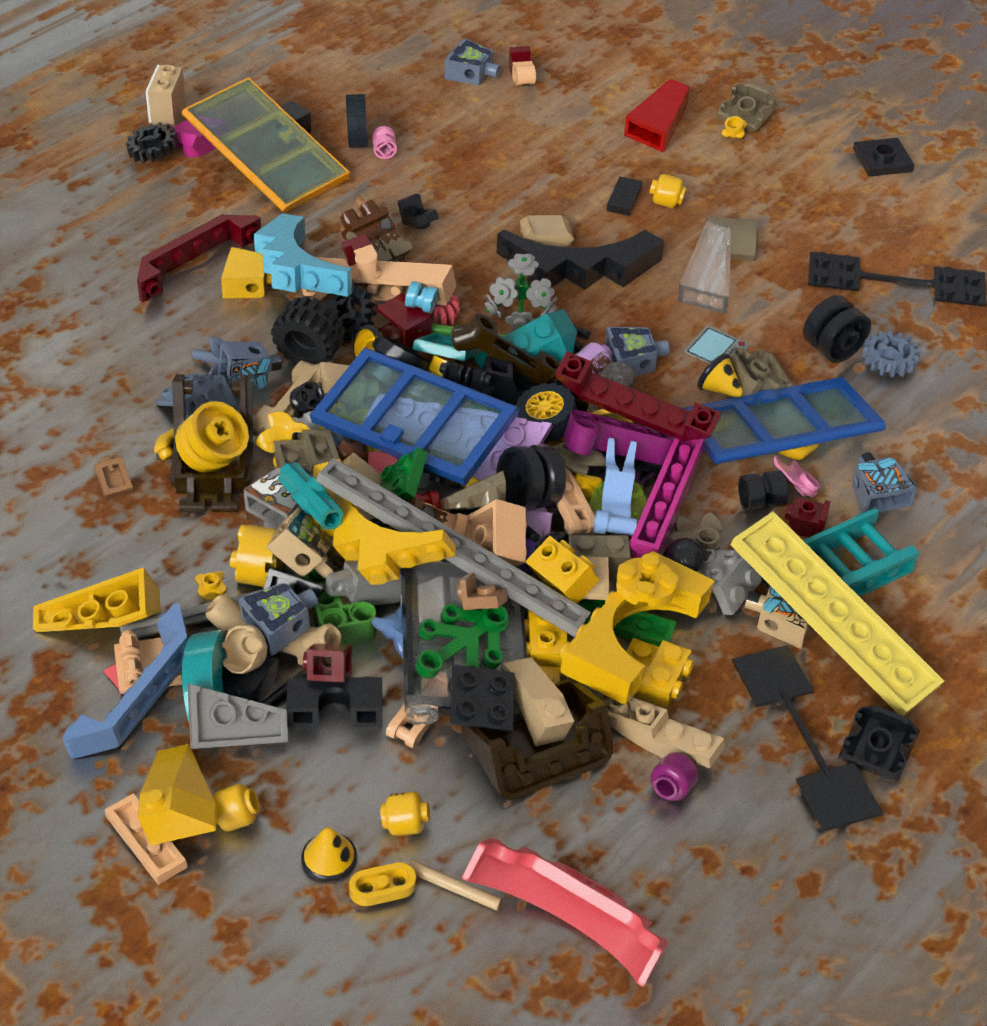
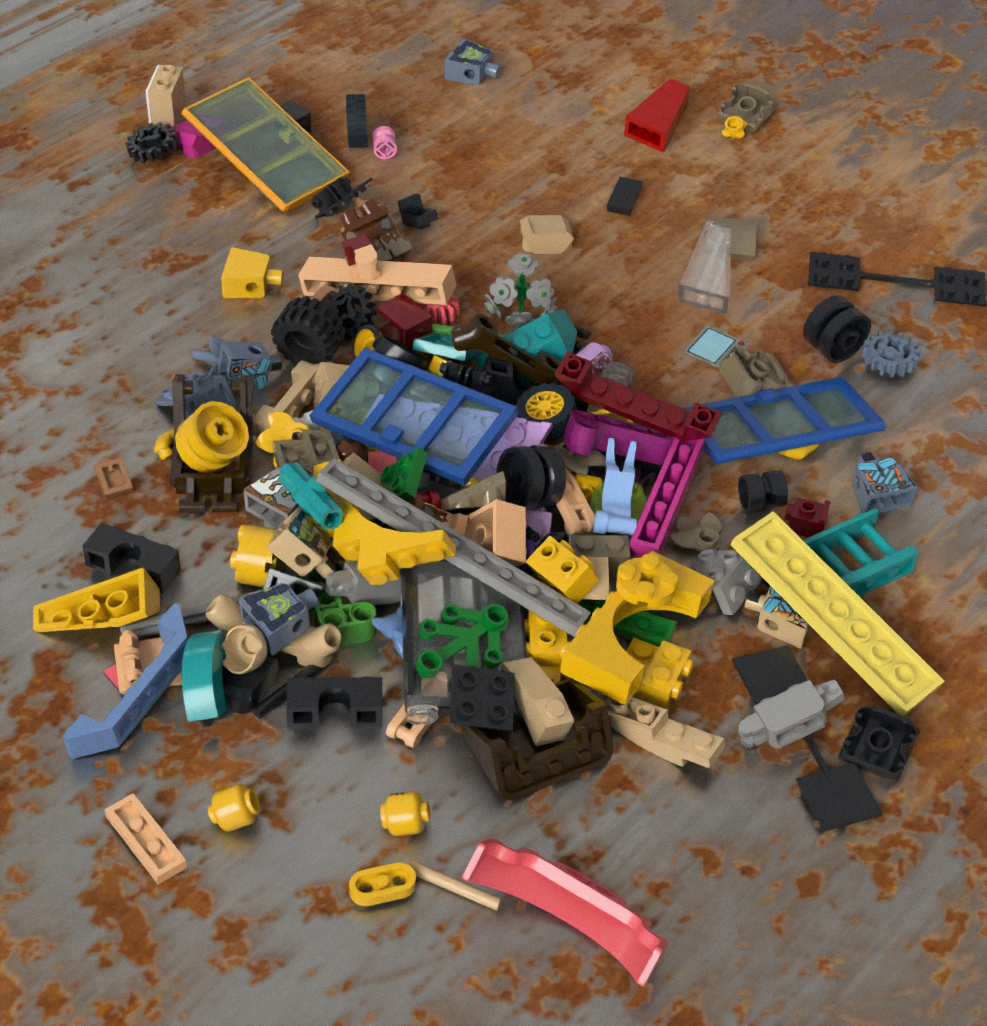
dark red slope [137,214,261,303] -> none
yellow wedge [137,744,218,845] -> none
light grey wing [188,684,288,749] -> none
yellow plate [195,571,227,600] -> none
medium azure arch [254,213,353,297] -> none
black wheel [289,381,324,413] -> none
yellow hat [301,827,357,881] -> none
dark red brick [303,644,352,682] -> none
medium azure wheel [405,281,439,314] -> none
medium nougat bracket [457,573,508,610] -> none
black arch [497,229,664,290] -> none
leg [509,46,536,86] -> none
sand blue torso [605,327,669,380] -> none
yellow head [649,174,686,209] -> none
magenta head [650,753,698,801] -> none
black hair [663,538,709,571] -> none
yellow hat [697,354,743,397] -> none
bright pink plate [774,455,820,497] -> none
black piece [853,138,914,177] -> none
none -> black arch [82,522,181,594]
none -> black hinge [311,177,373,218]
none -> light grey hinge [738,679,844,749]

